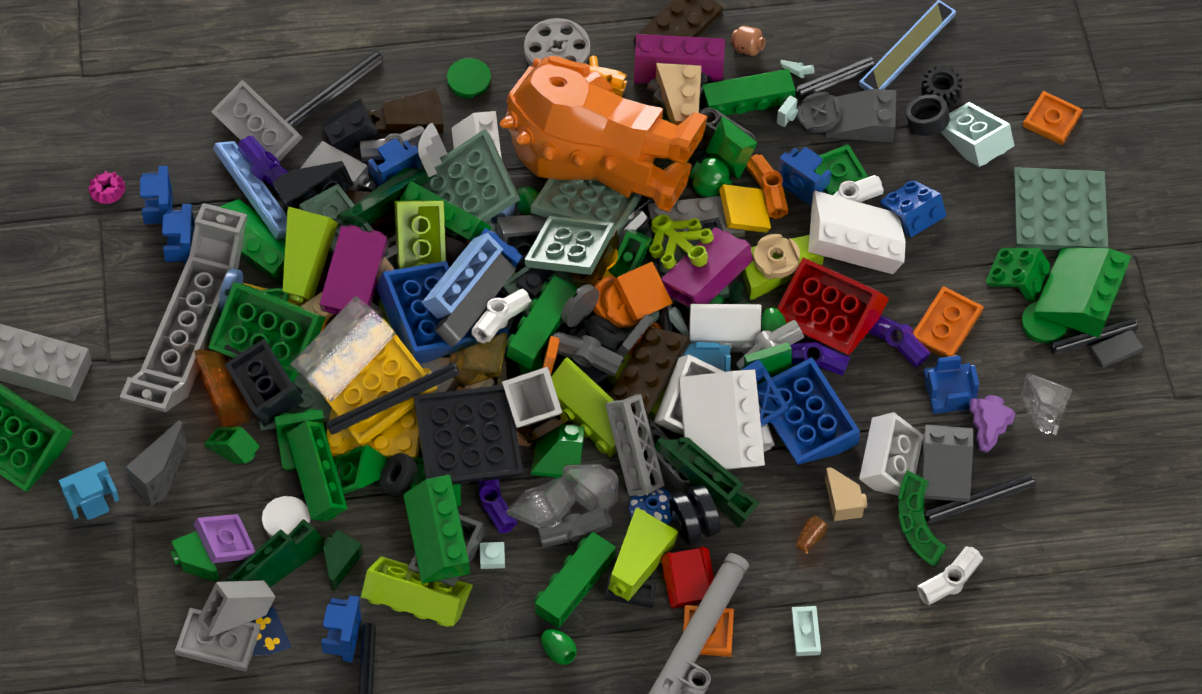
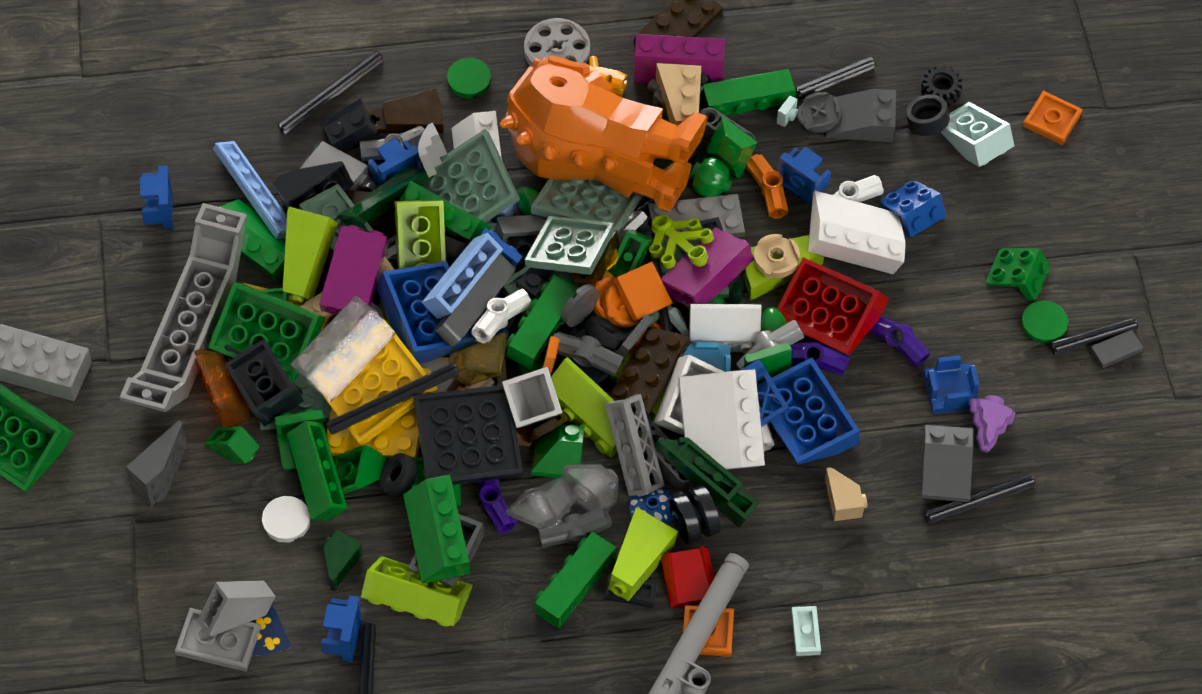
dark azure panel [59,461,119,520] -> none
dark pink gear [88,171,125,204] -> none
blue panel [162,204,195,265] -> none
green slope [170,531,219,582] -> none
medium lavender tile [194,514,256,563] -> none
light grey plate [211,80,303,162] -> none
medium blue tile [218,268,243,313] -> none
dark green wedge [225,519,325,588] -> none
dark purple piece [237,135,288,188] -> none
light aqua plate [480,542,505,569] -> none
green animal [541,629,577,665] -> none
yellow tile [719,184,771,233] -> none
nougat head [731,25,765,56] -> none
light aqua bar [781,60,814,78] -> none
clear orange cone [795,515,828,552] -> none
green tile [814,144,868,195] -> none
tile [859,0,956,90] -> none
white slope [859,412,923,496] -> none
green tile [898,470,947,568] -> none
orange tile [913,286,984,358] -> none
white piece [917,546,983,605] -> none
sand green plate [1013,167,1108,250] -> none
clear slope [1020,373,1072,435] -> none
green slope [1033,247,1131,338] -> none

